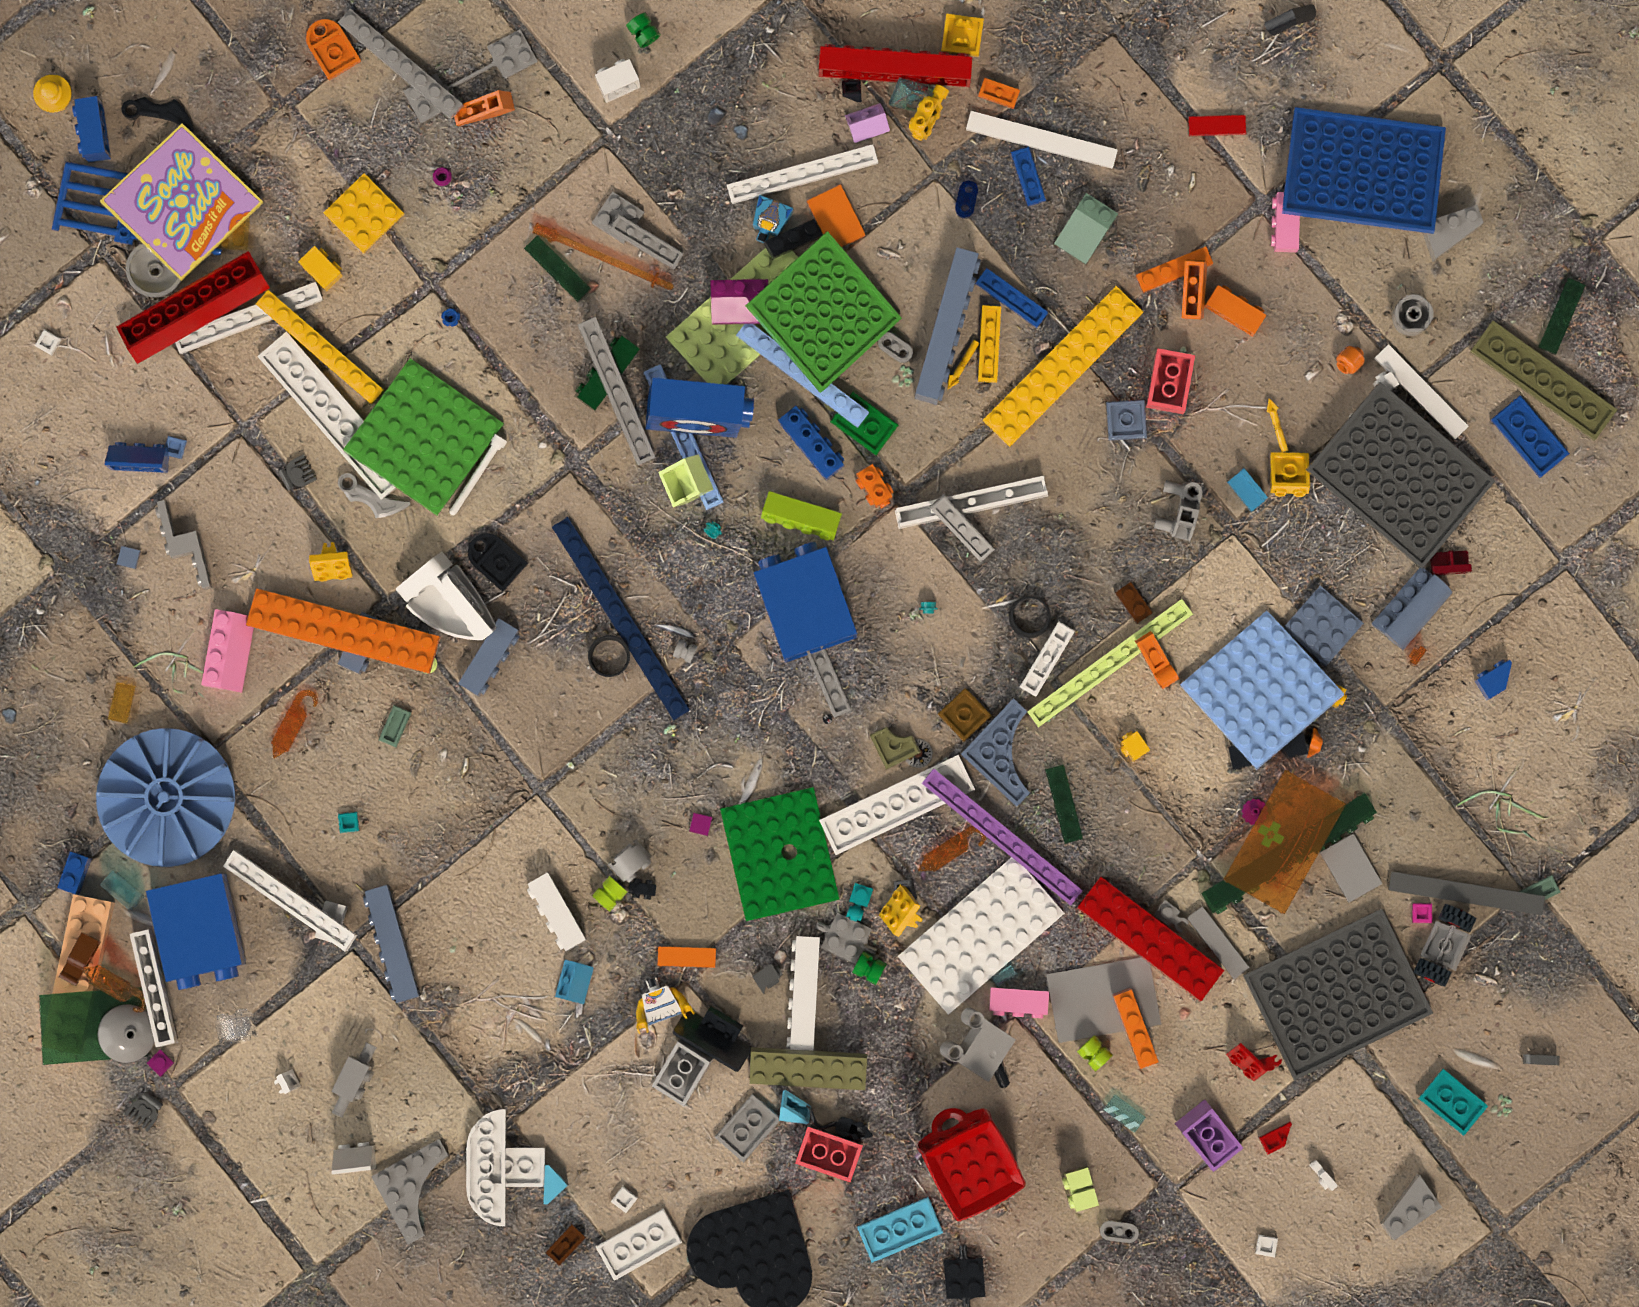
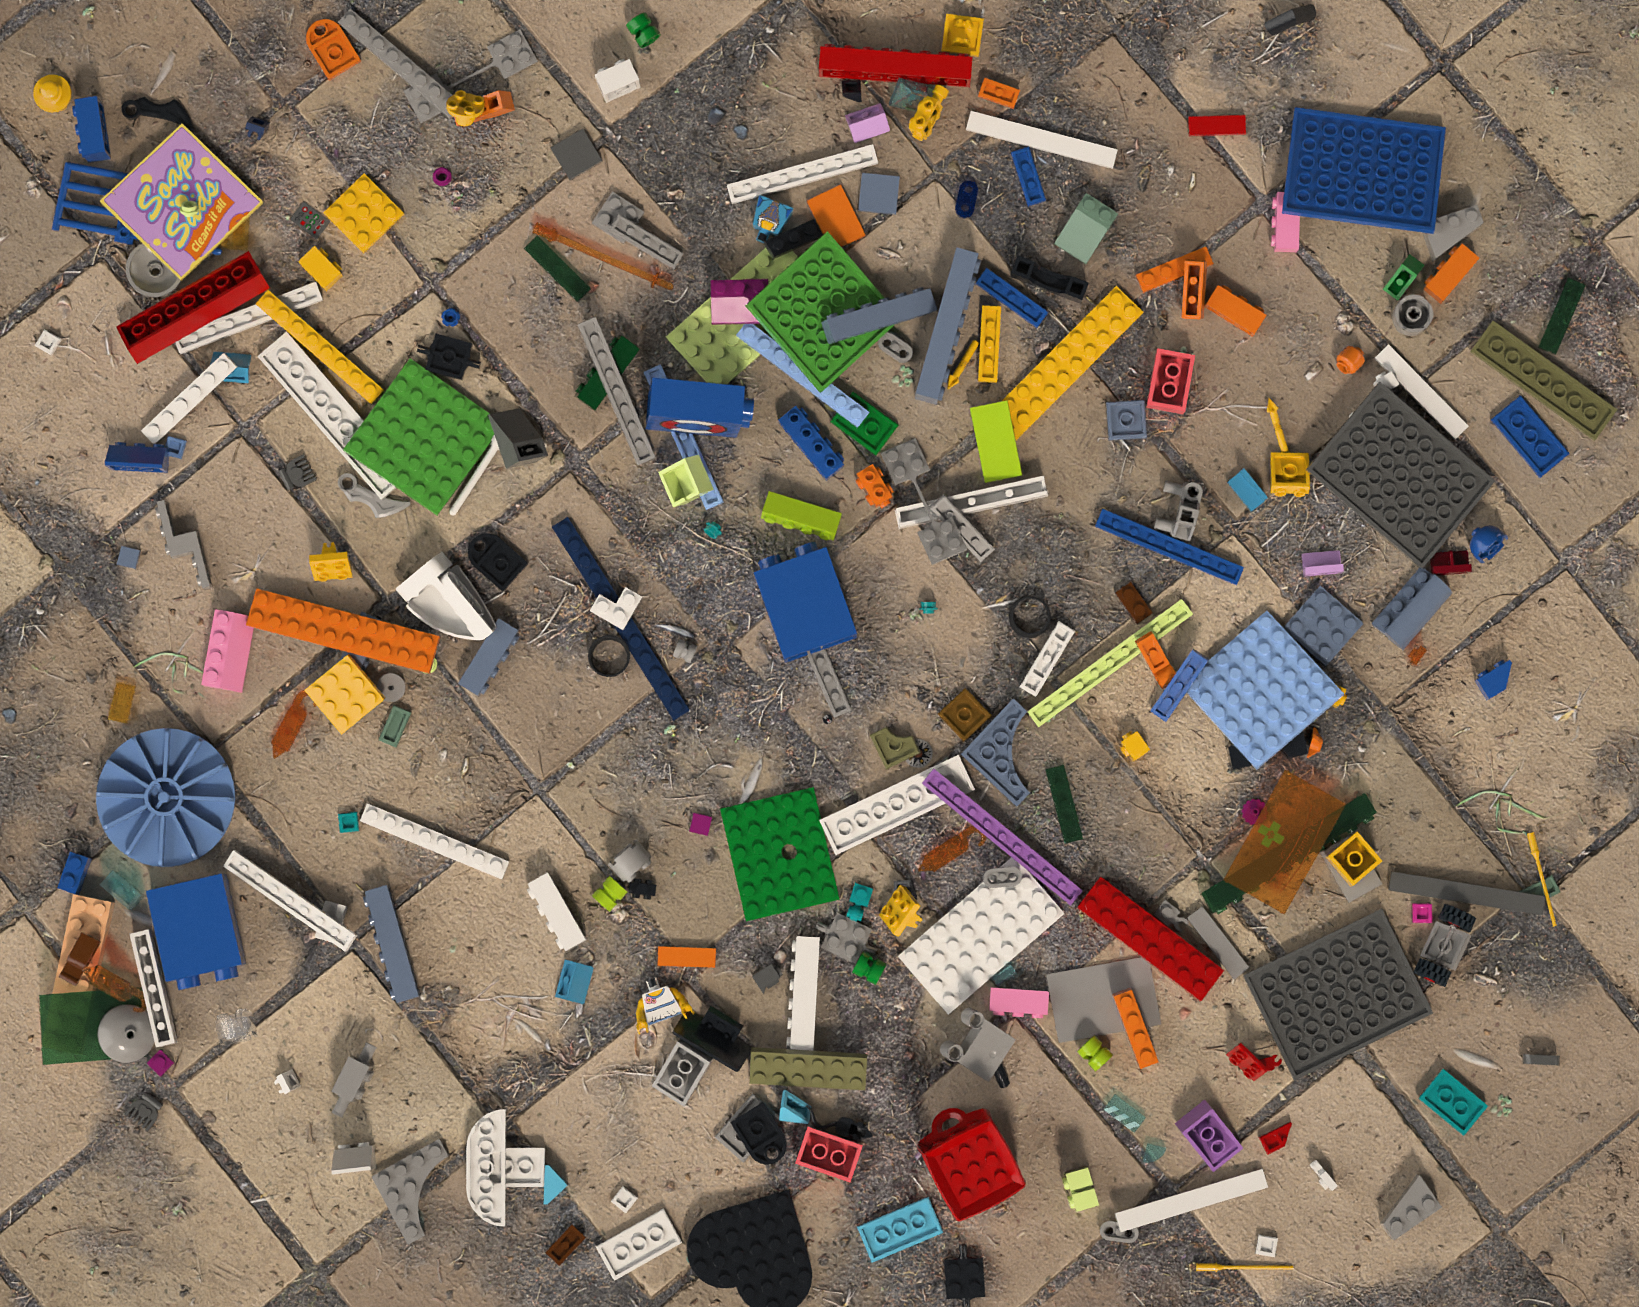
none -> white plate [141,353,238,444]
none -> yellowish green plate [180,201,199,217]
none -> dark azure panel [210,352,251,383]
none -> dark blue tile [245,116,270,140]
none -> dark grey sticker [290,202,330,239]
none -> yellow plate [305,654,385,735]
none -> white plate [360,803,509,879]
none -> light grey piece [377,673,405,702]
none -> black plate [417,333,481,381]
none -> yellow plate [446,90,484,126]
none -> dark grey slope [488,408,548,469]
none -> dark grey tile [550,129,603,181]
none -> white plate [590,587,642,630]
none -> black tile [730,1102,787,1165]
none -> sand blue brick [821,287,937,344]
none -> sand blue tile [858,173,900,215]
none -> light grey hinge [881,438,967,565]
none -> lime tile [970,400,1023,483]
none -> light grey plate [983,867,1022,888]
none -> black arch [1010,256,1089,304]
none -> blue plate [1095,509,1244,586]
none -> white tile [1115,1169,1268,1232]
none -> clear light blue tile [1142,1143,1166,1163]
none -> plate [1151,648,1209,722]
none -> yellow piece [1196,1262,1293,1272]
none -> lavender panel [1302,550,1344,577]
none -> yellow brick [1326,831,1382,887]
none -> green slope [1383,254,1425,301]
none -> orange brick [1423,243,1479,304]
none -> blue cylinder [1470,525,1508,563]
none -> yellow piece [1527,832,1557,927]

